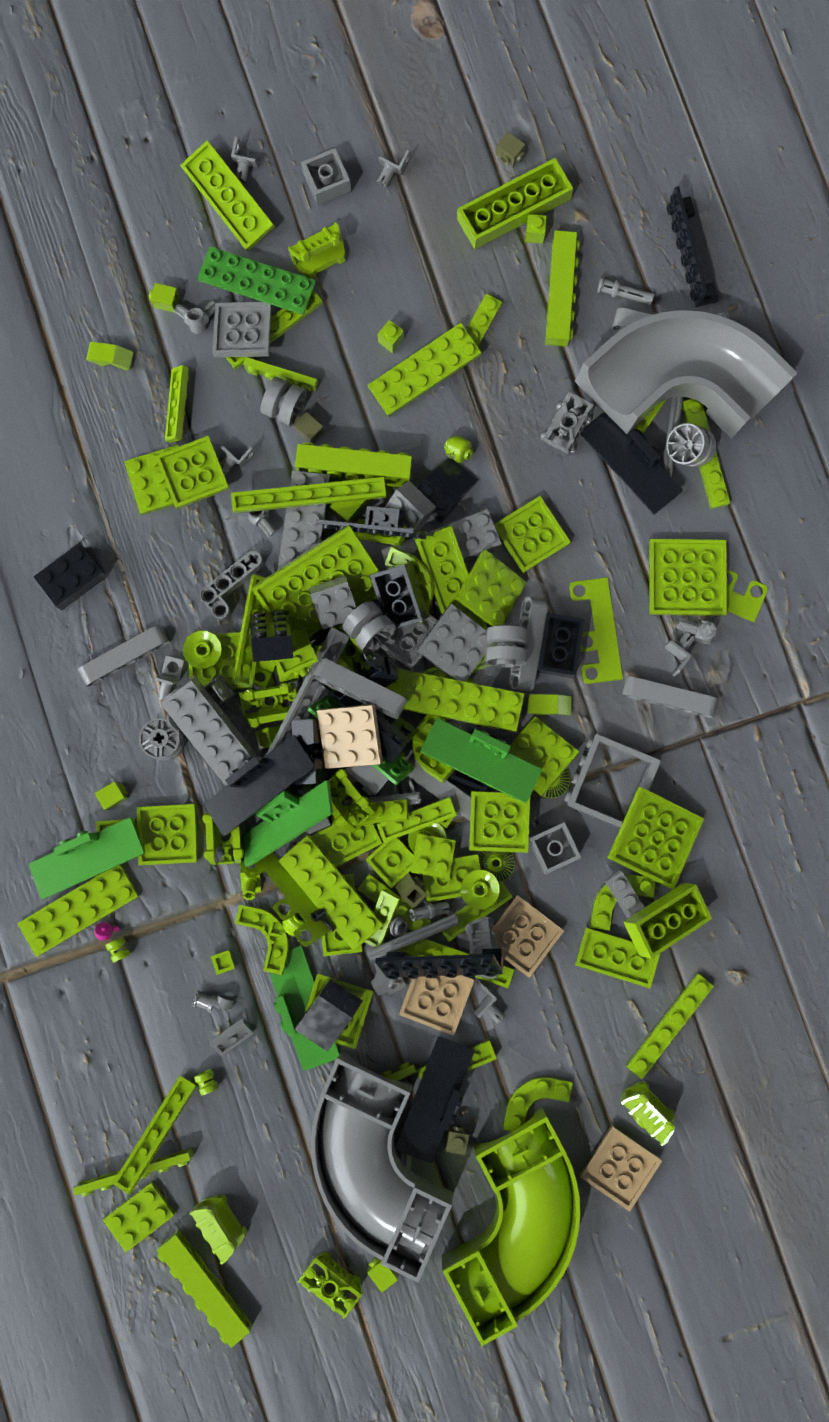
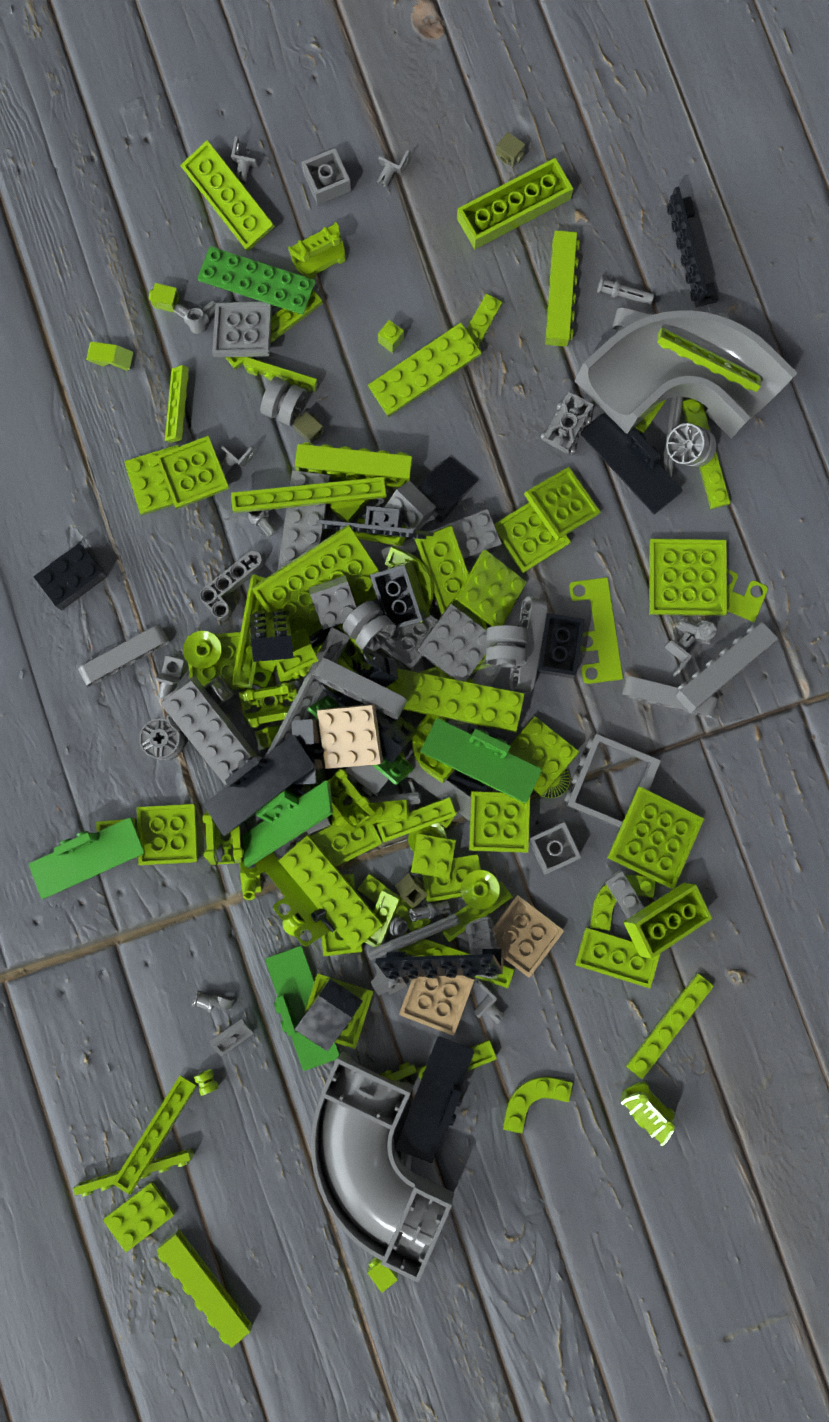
lime plate [17,865,139,957] -> none
lime brick [94,781,128,811] -> none
dark pink piece [94,922,119,940] -> none
lime wheel [105,937,131,963] -> none
lime piece [189,1194,248,1264] -> none
lime plate [210,950,236,975] -> none
lime plate [235,905,289,975] -> none
lime piece [297,1251,363,1319] -> none
lime plate [365,838,414,888] -> none
lime piece [441,1107,580,1346] -> none
lime head [444,435,473,463] -> none
olive brick [445,1125,469,1155] -> none
dish [478,851,515,882] -> none
lime brick [525,214,546,244] -> none
lime slope [528,694,571,716] -> none
tan plate [579,1125,662,1212] -> none
none -> lime plate [524,467,601,541]
none -> lime plate [657,327,761,392]
none -> light grey brick [675,622,778,713]

